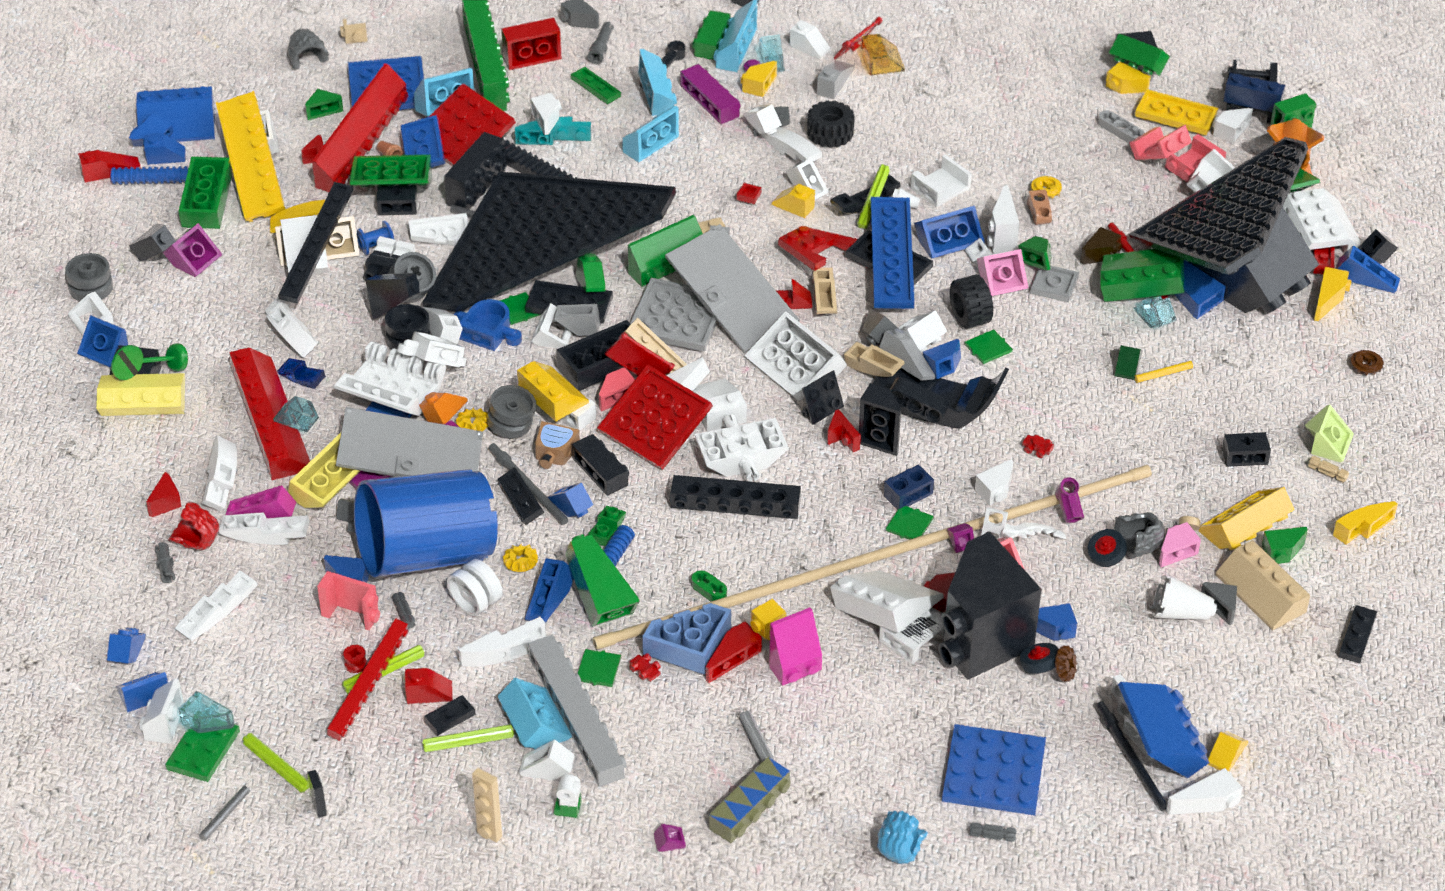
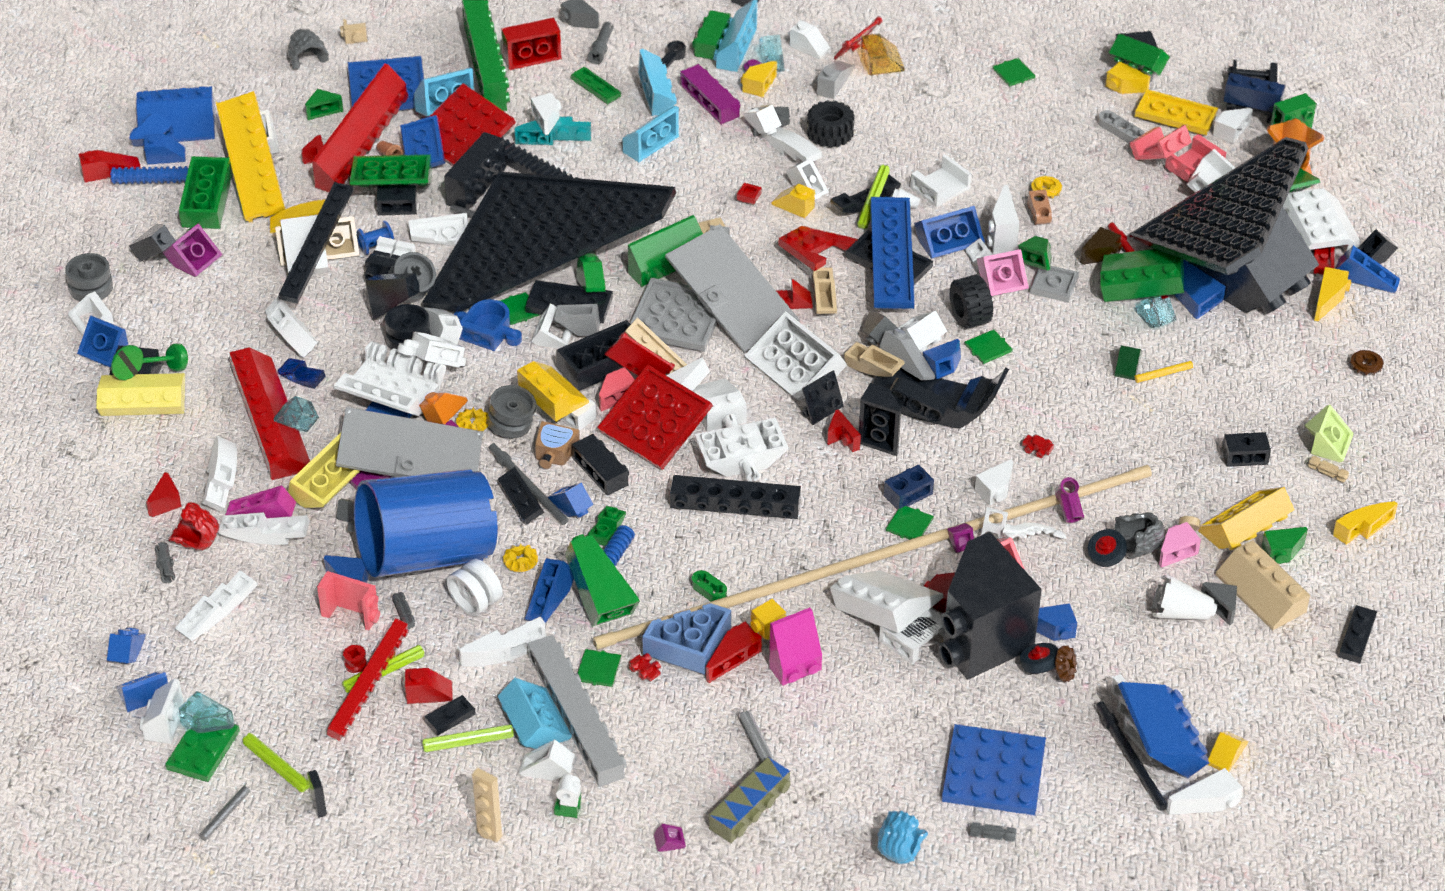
none -> green piece [992,58,1035,87]

